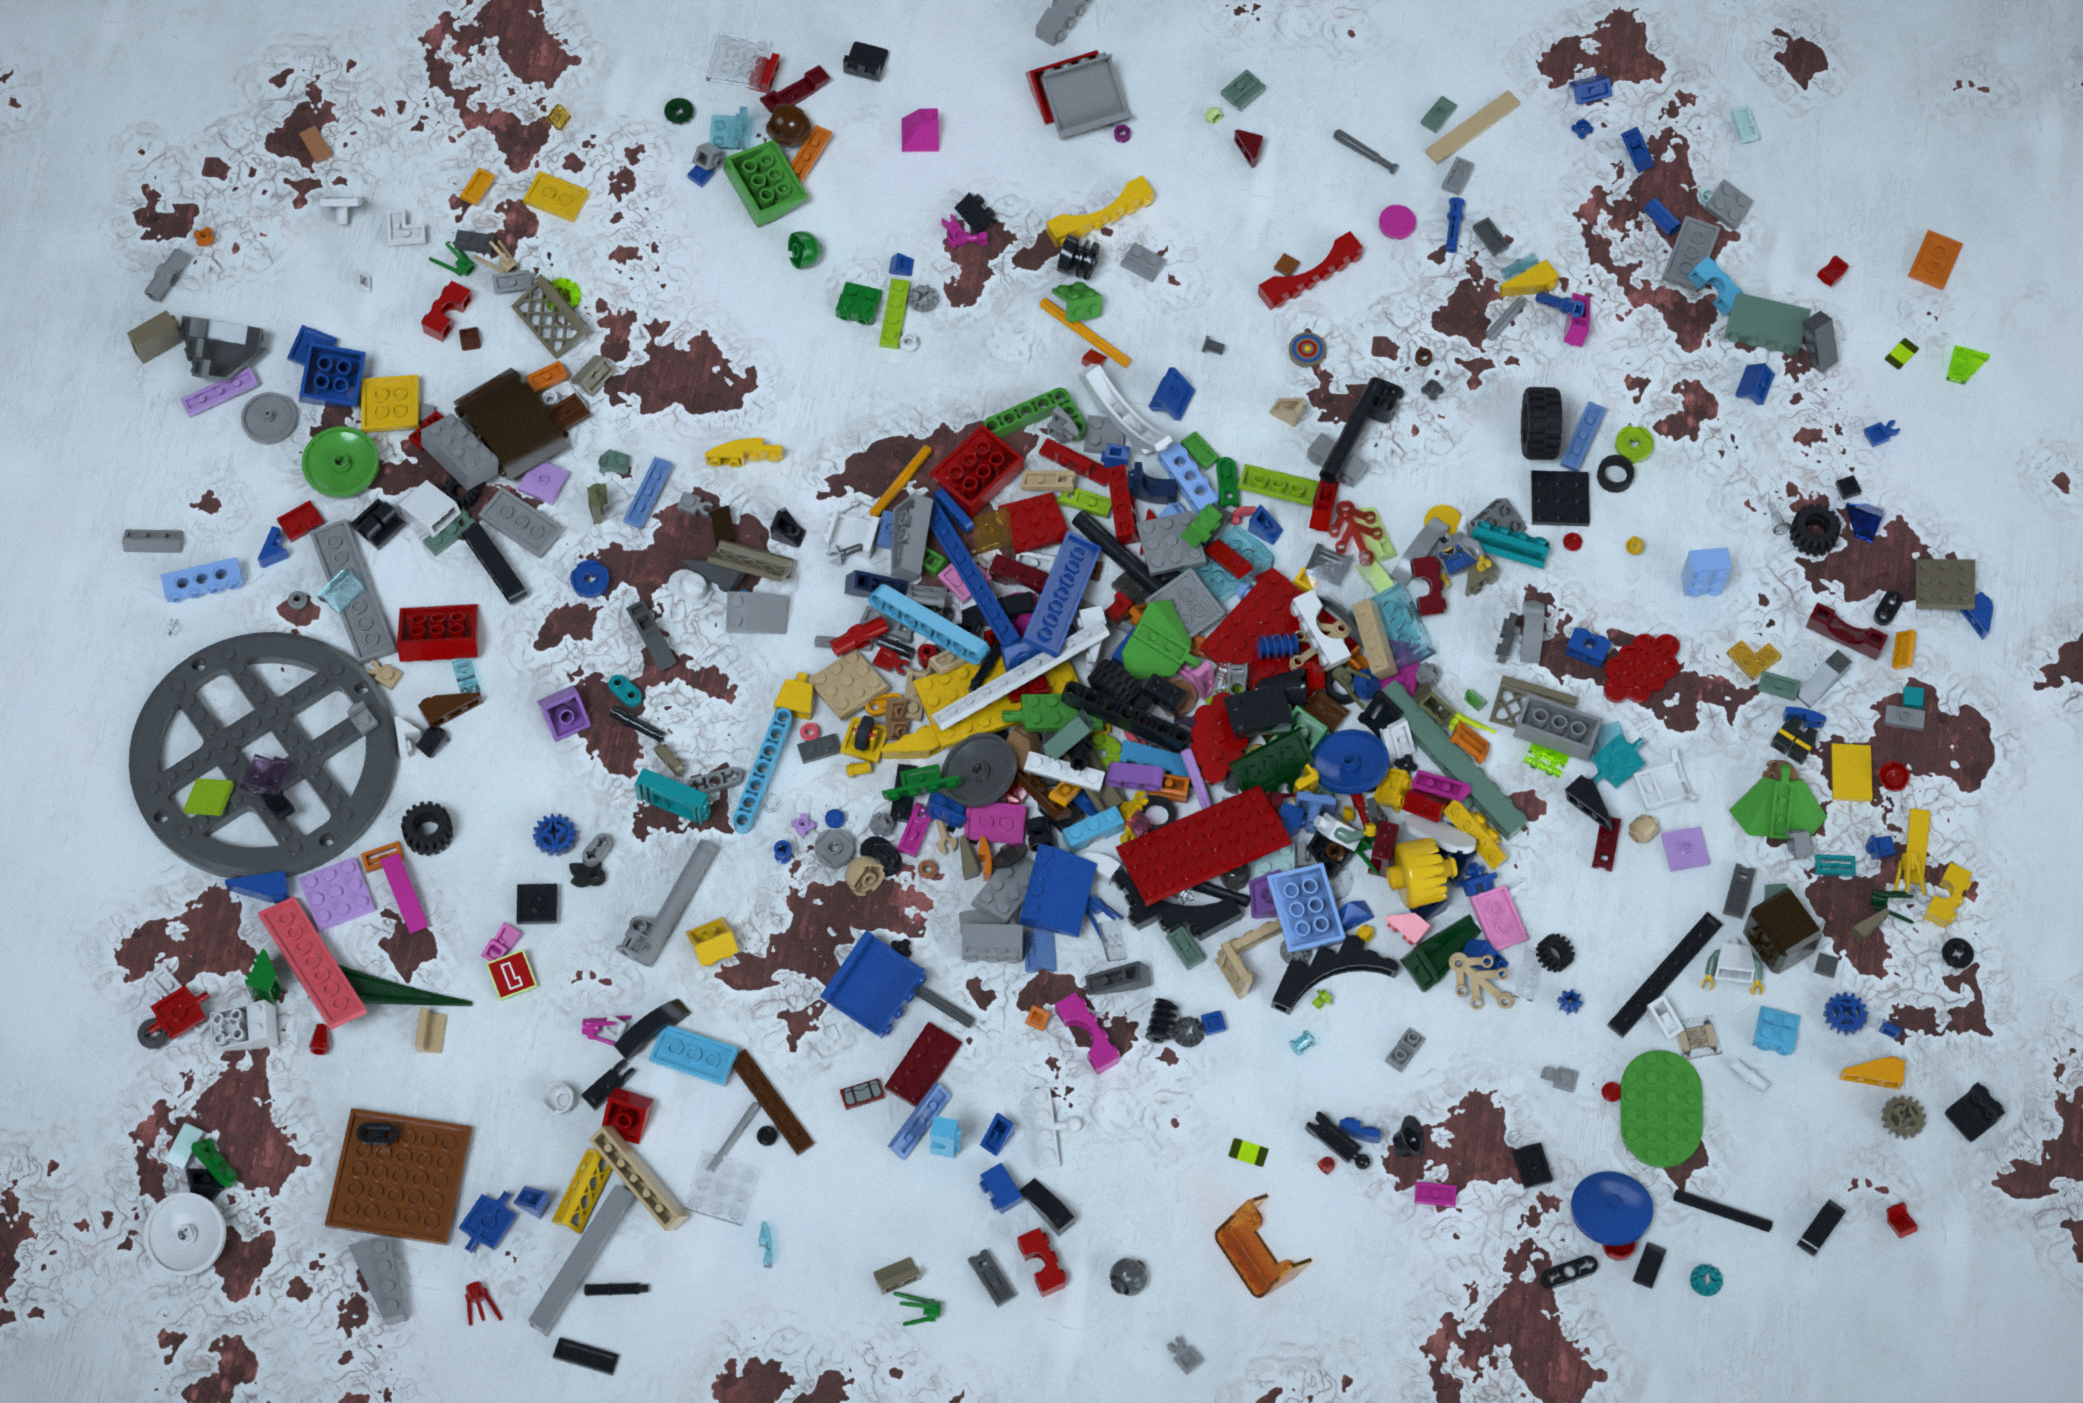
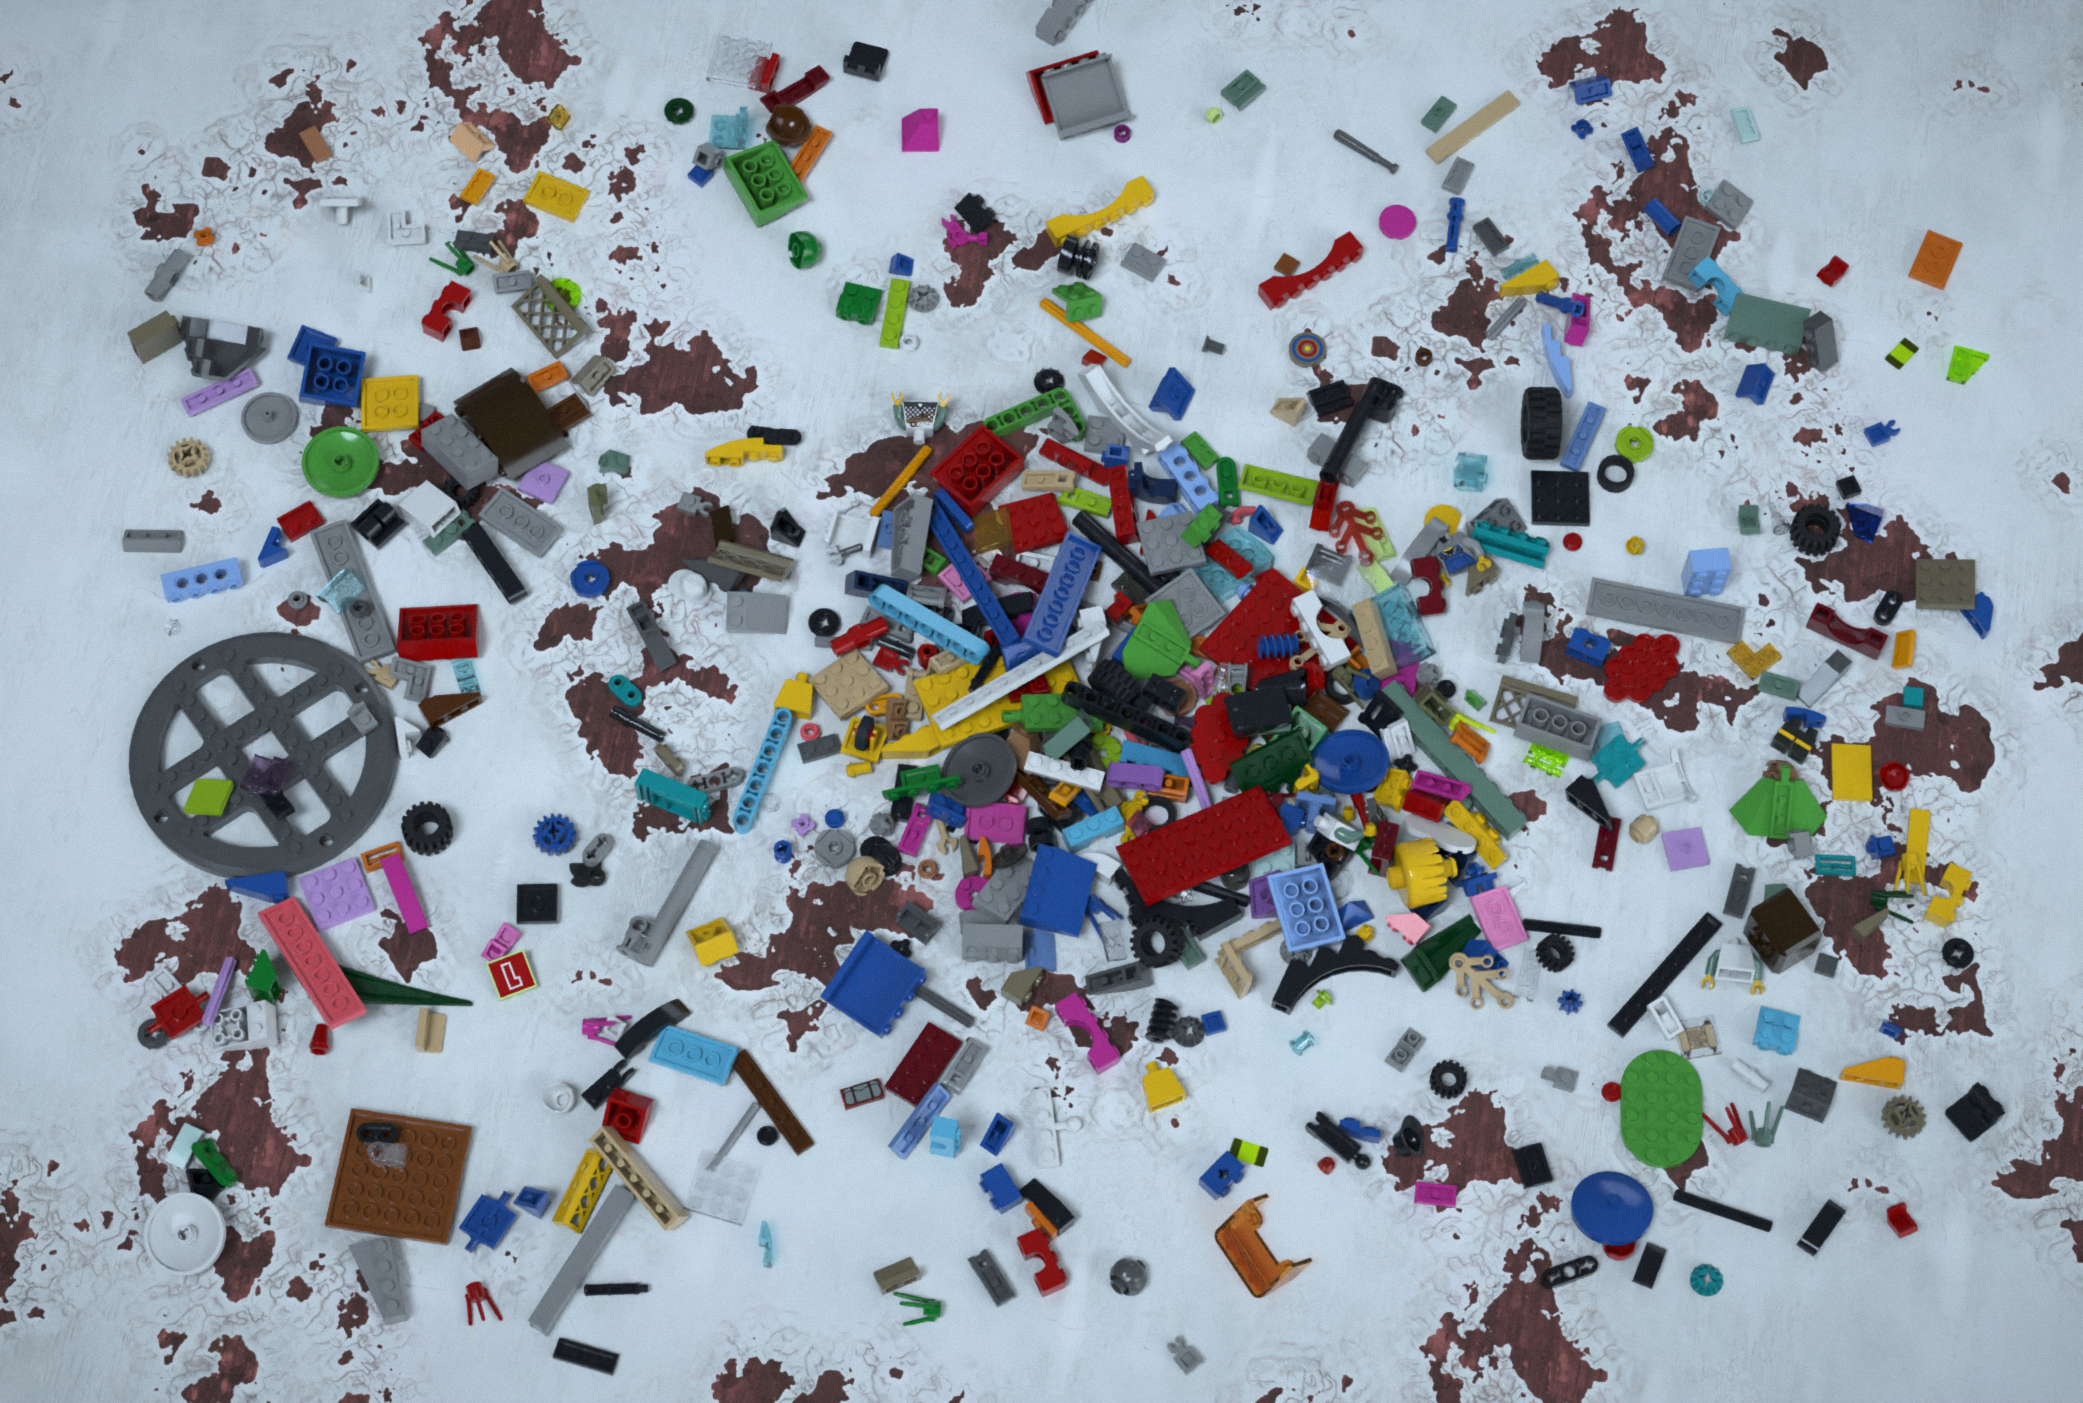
medium lavender slope [537,685,591,742] -> none
white plate [540,390,560,409] -> none
medium blue plate [623,457,673,529] -> none
dark red slope [1234,129,1263,168] -> none
dark grey plate [1421,379,1444,400] -> none
blue gear [1823,992,1868,1036] -> none
none -> tan gear [167,437,210,478]
none -> lavender axle [202,956,237,1026]
none -> dark grey plate [349,599,369,618]
none -> clear piece [367,1142,409,1168]
none -> light grey plate [388,656,432,703]
none -> light nougat panel [449,122,495,162]
none -> black piece [747,425,802,445]
none -> black gear [808,608,839,636]
none -> torso [891,391,950,445]
none -> dark grey hinge [895,900,940,946]
none -> light grey plate [941,1037,988,1095]
none -> dark pink plate [955,876,989,911]
none -> dark tan slope [1001,967,1044,1007]
none -> orange plate [1025,1201,1057,1241]
none -> black gear [1034,367,1064,394]
none -> black tyre [1130,916,1185,968]
none -> yellow torso [1142,1061,1186,1113]
none -> blue brick [1198,1150,1245,1200]
none -> black plate [1308,380,1353,417]
none -> black tyre [1429,1060,1467,1099]
none -> black plate [1436,680,1456,699]
none -> clear light blue brick [1453,452,1488,492]
none -> black axle [1522,918,1601,939]
none -> light blue slope [1541,323,1572,399]
none -> light grey plate [1585,577,1745,645]
none -> red plant [1702,1103,1748,1147]
none -> sand green bracket [1737,505,1760,535]
none -> sand green plant [1749,1101,1784,1147]
none -> dark grey bracket [1784,1068,1837,1123]

